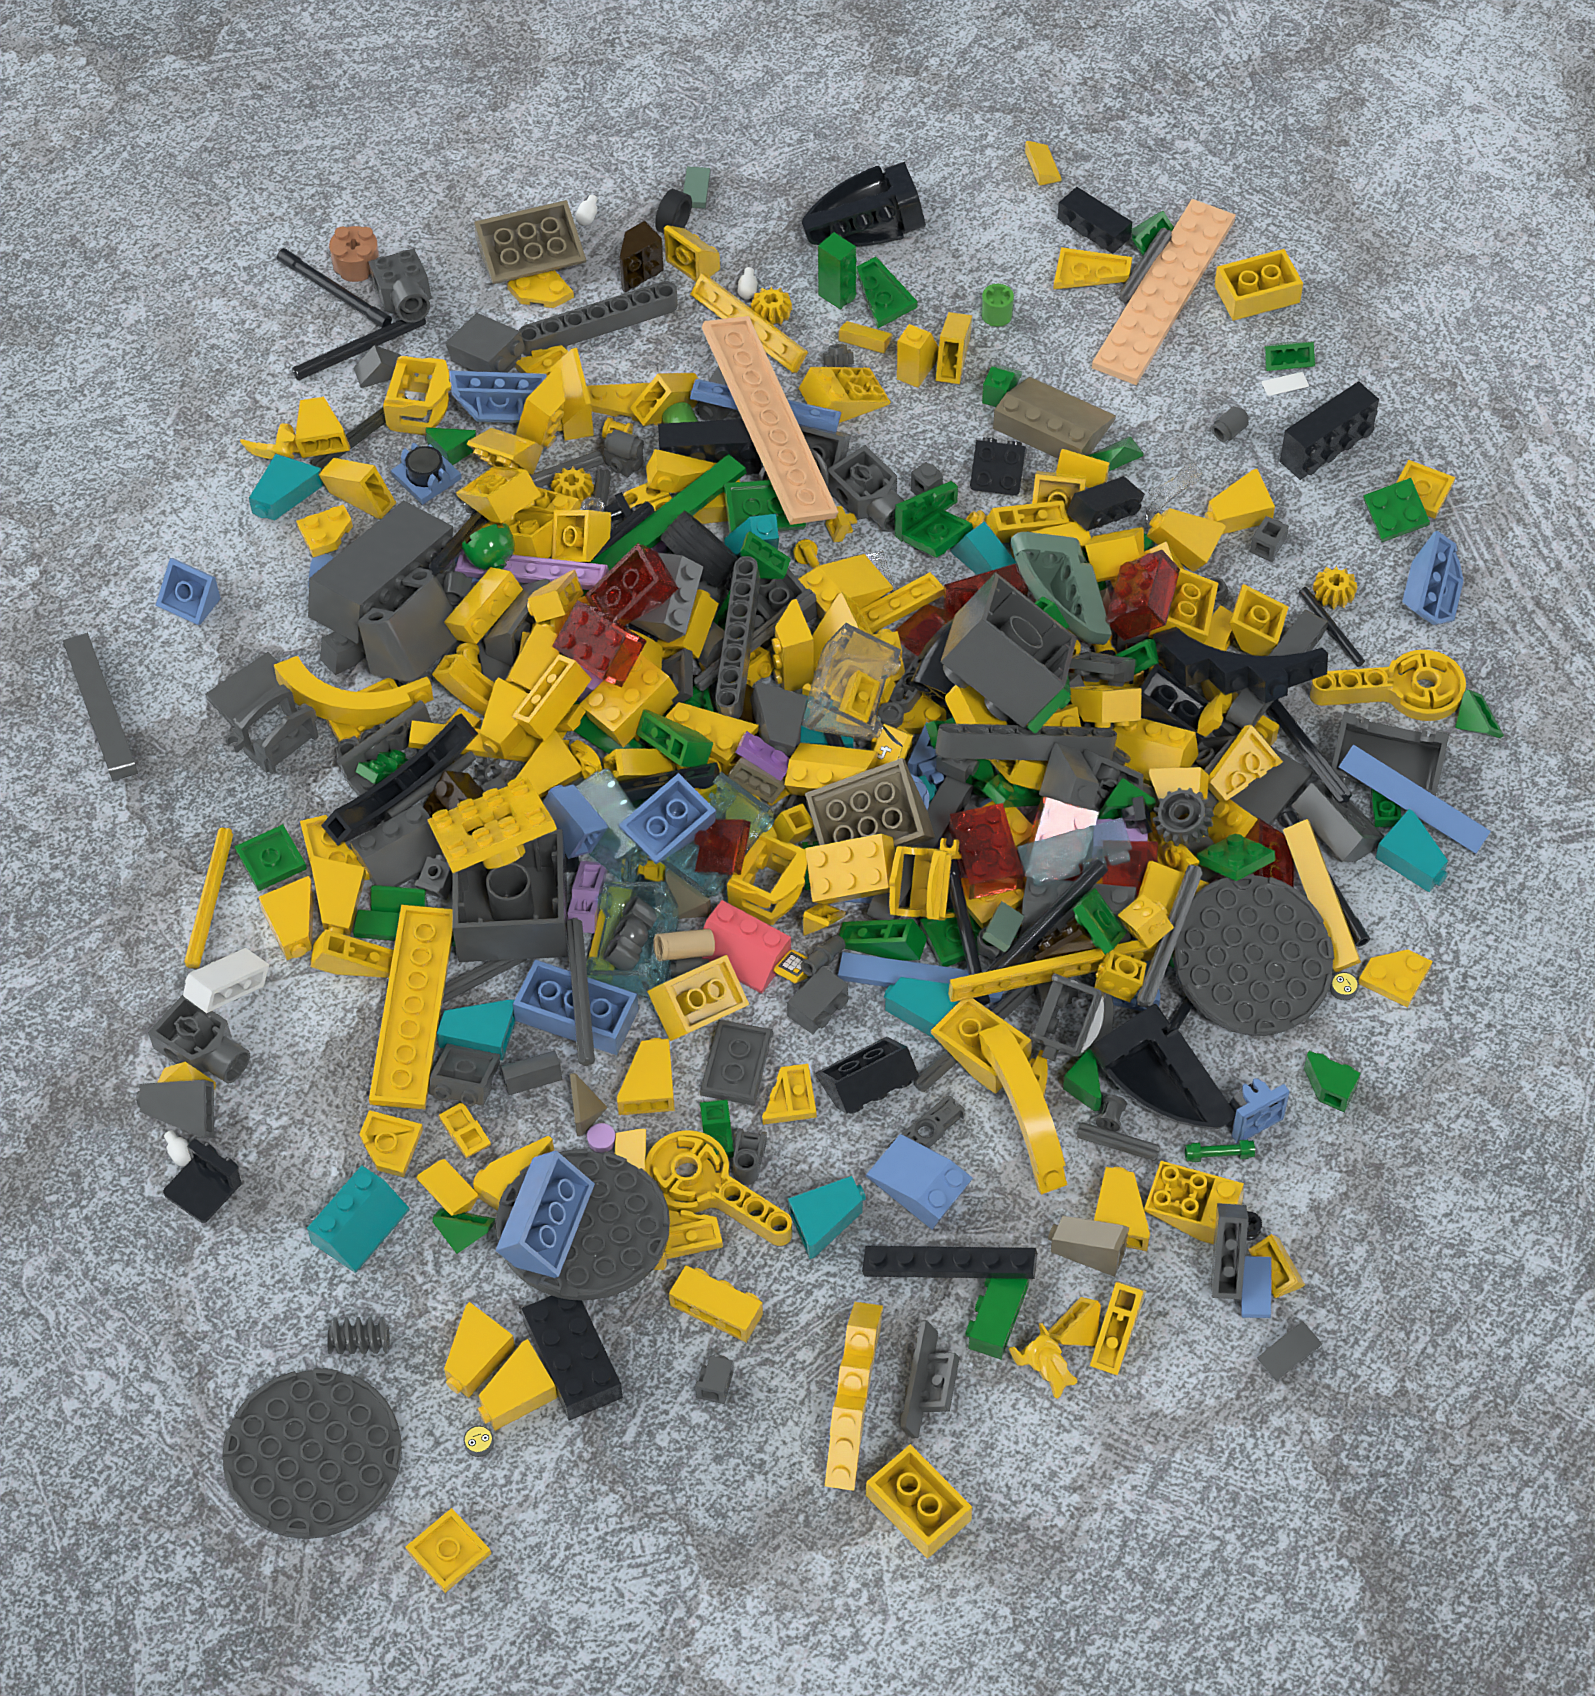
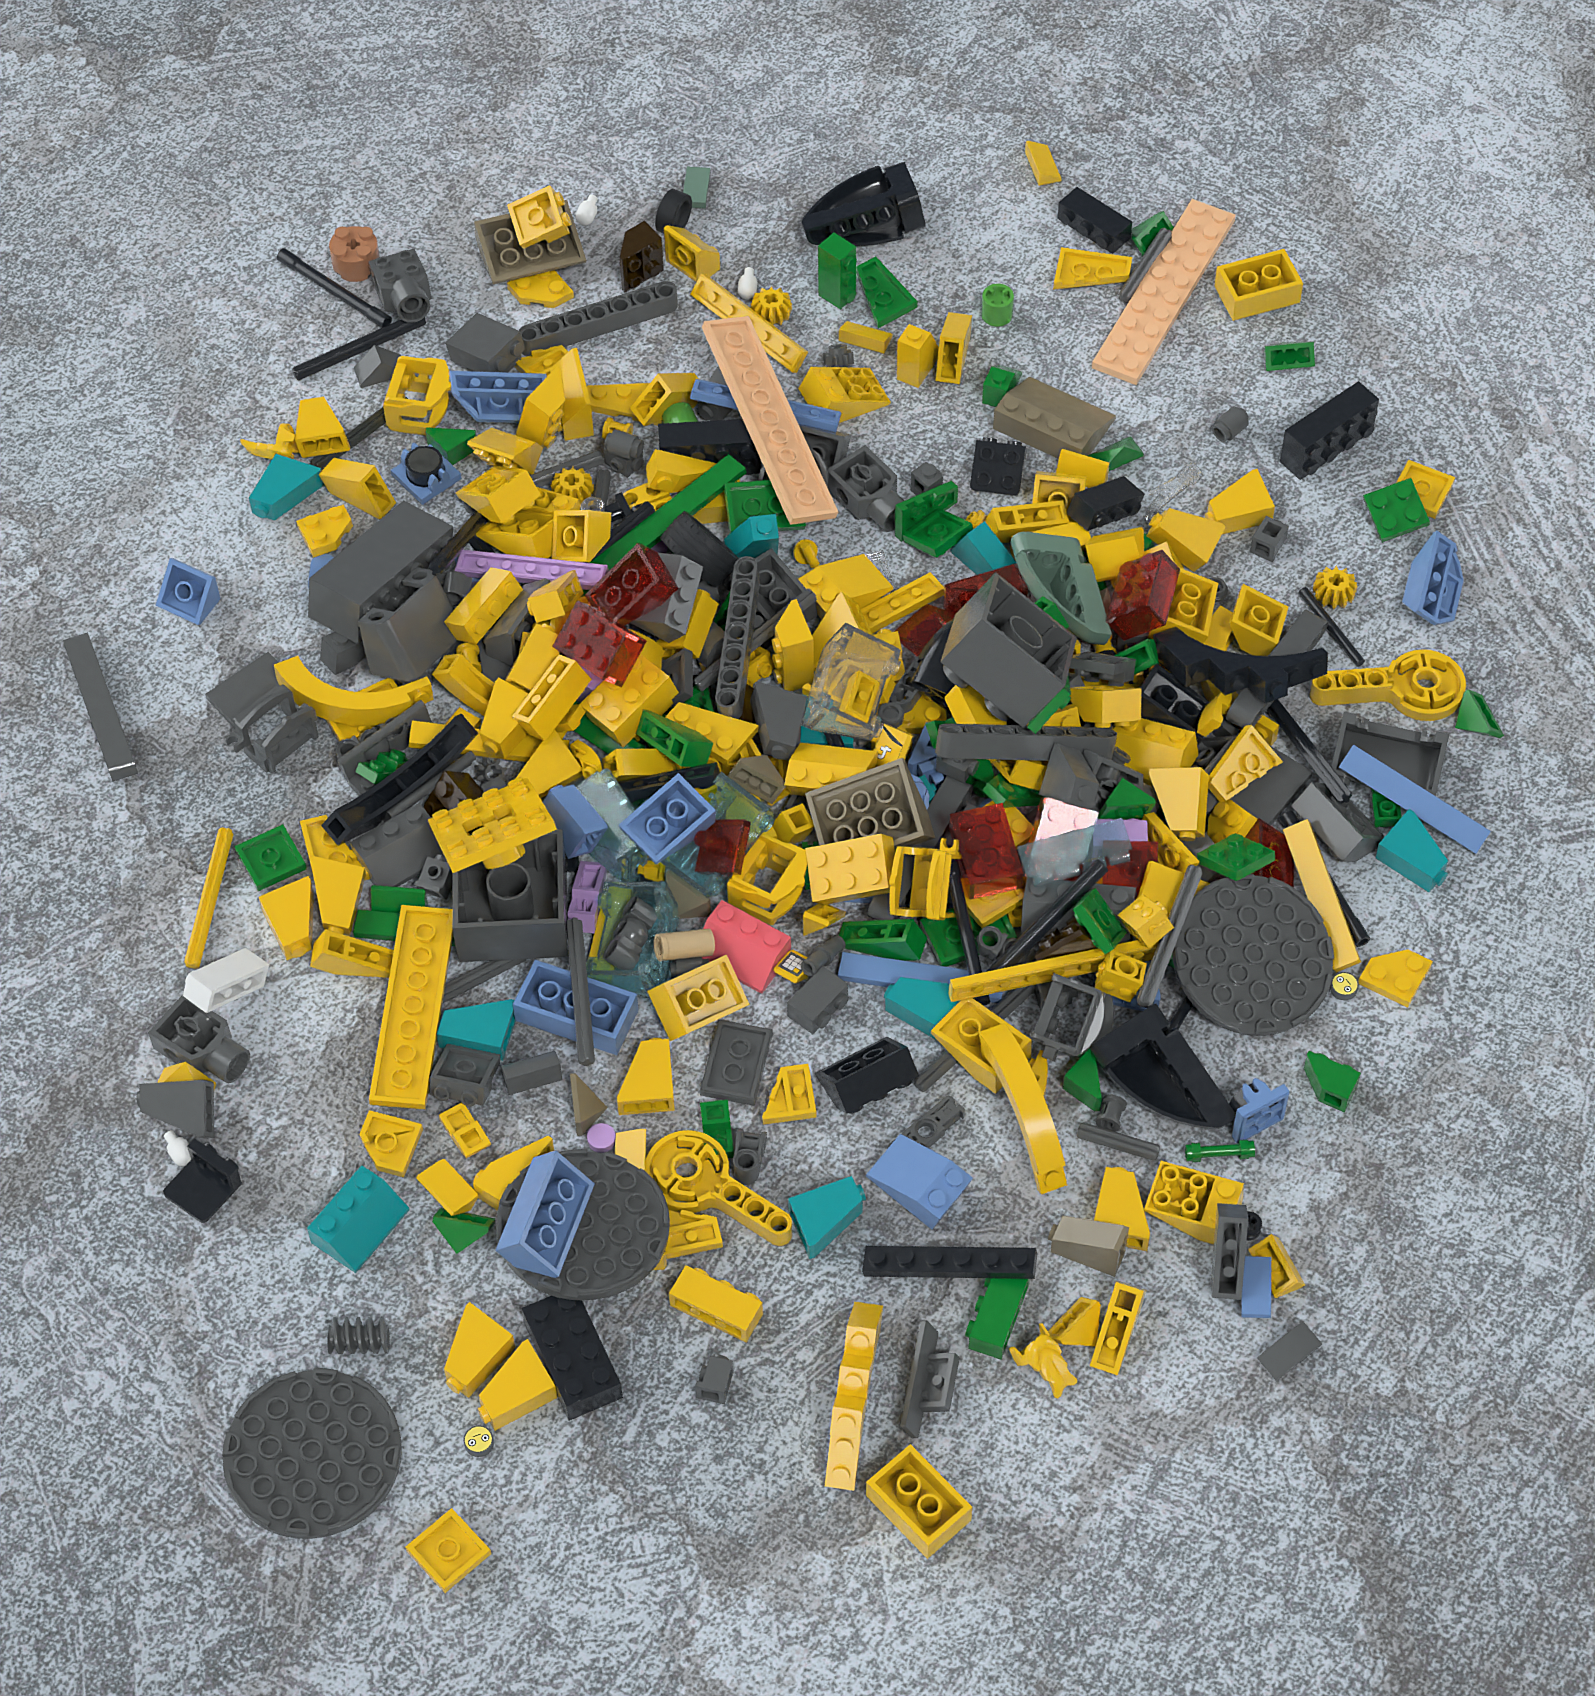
green cylinder [462,523,515,570] -> none
medium lavender plate [735,731,790,781] -> none
green slope [740,531,791,579] -> none
yellow tile [825,506,858,542] -> none
sand green tile [982,901,1024,952] -> none
black tile [1121,796,1153,835] -> none
dark grey gear [1153,788,1214,847] -> none
white sticker [1262,372,1309,396] -> none
none -> yellow plate [507,185,572,249]

